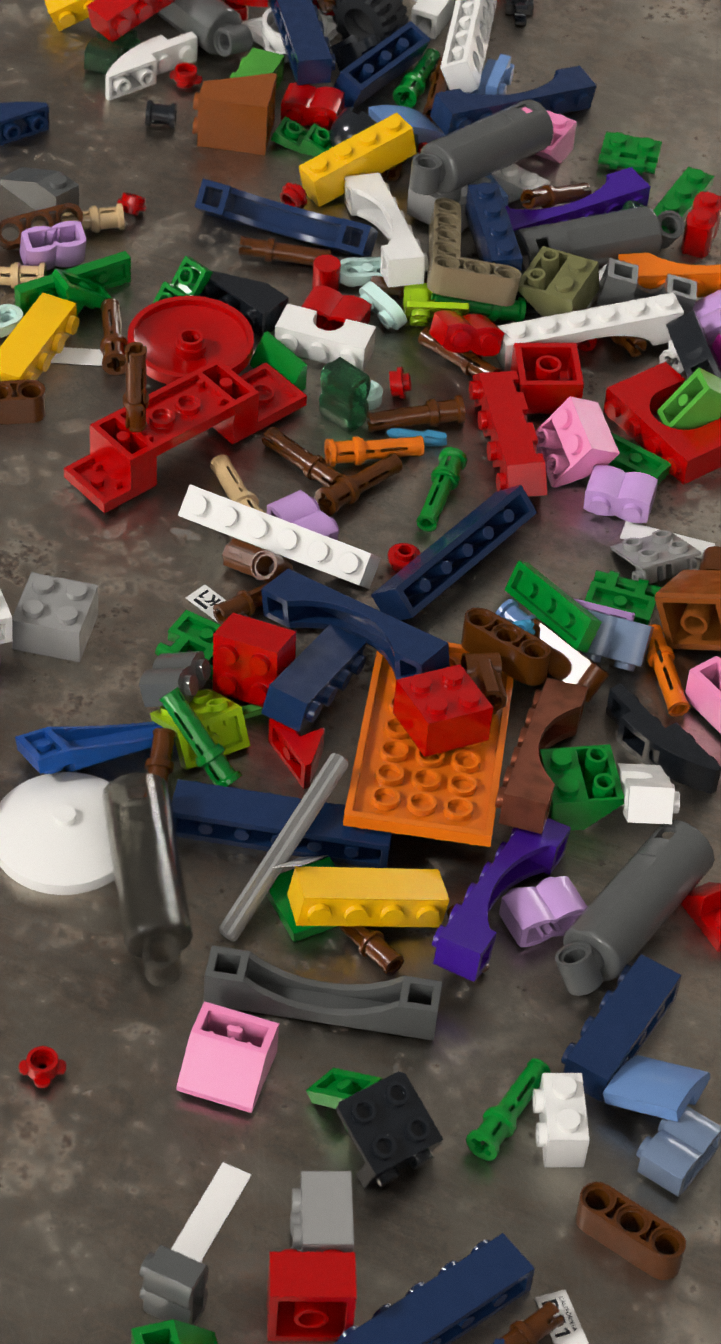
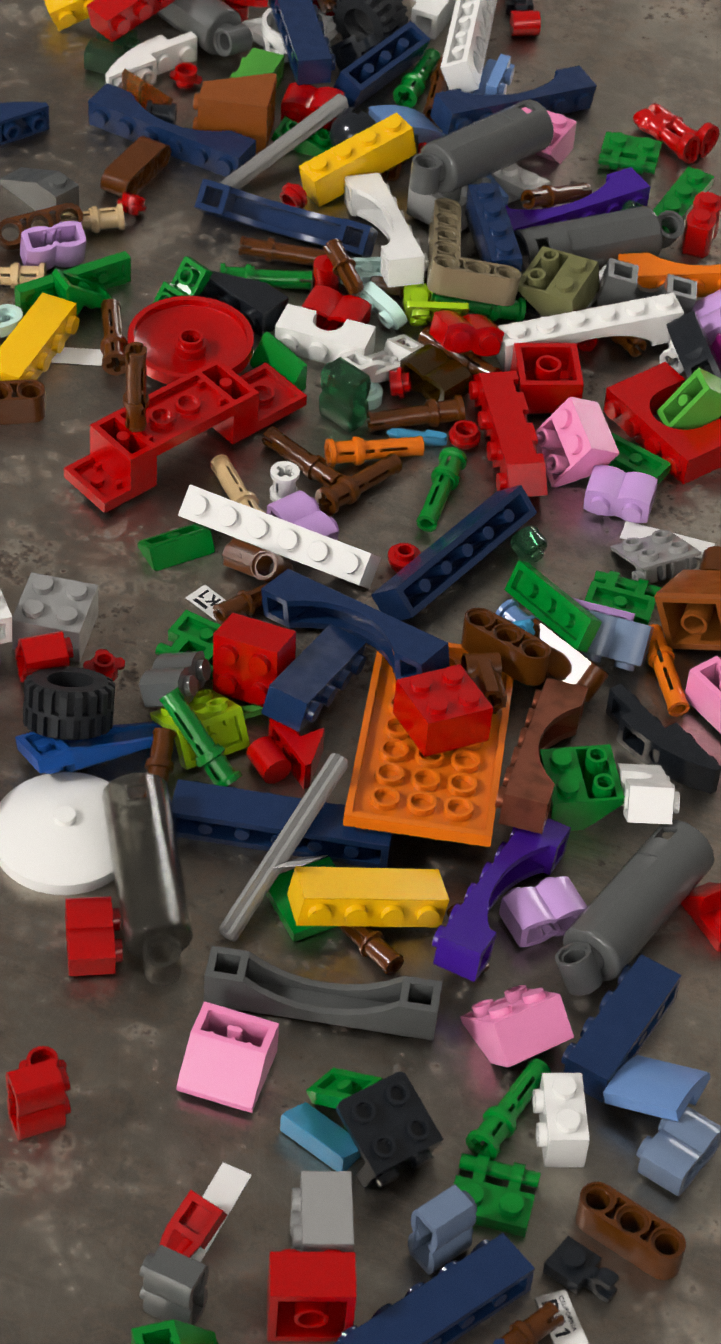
none -> red brick [6,1058,71,1141]
none -> red brick [15,631,74,683]
none -> black tyre [23,667,115,740]
none -> red brick [65,896,123,976]
none -> red plate [83,649,125,681]
none -> dark blue arch [88,83,256,177]
none -> reddish brown beam [100,136,171,198]
none -> clear orange slope [122,69,174,110]
none -> green slope [137,523,215,571]
none -> red plate [159,1190,228,1257]
none -> light grey axle [219,94,349,190]
none -> green pin [219,263,312,290]
none -> red piece [246,736,292,784]
none -> white bush [270,461,300,502]
none -> dark azure slope [280,1102,361,1171]
none -> reddish brown axle [323,239,364,295]
none -> white slope [335,334,425,383]
none -> dark brown brick [400,344,472,401]
none -> sand blue brick [408,1184,477,1275]
none -> red plate [448,420,481,449]
none -> green plate [453,1153,541,1237]
none -> bright pink slope [460,985,574,1067]
none -> red piece [510,11,541,36]
none -> clear green piece [510,525,548,562]
none -> black plate [543,1236,619,1303]
none -> red piece [633,103,720,164]

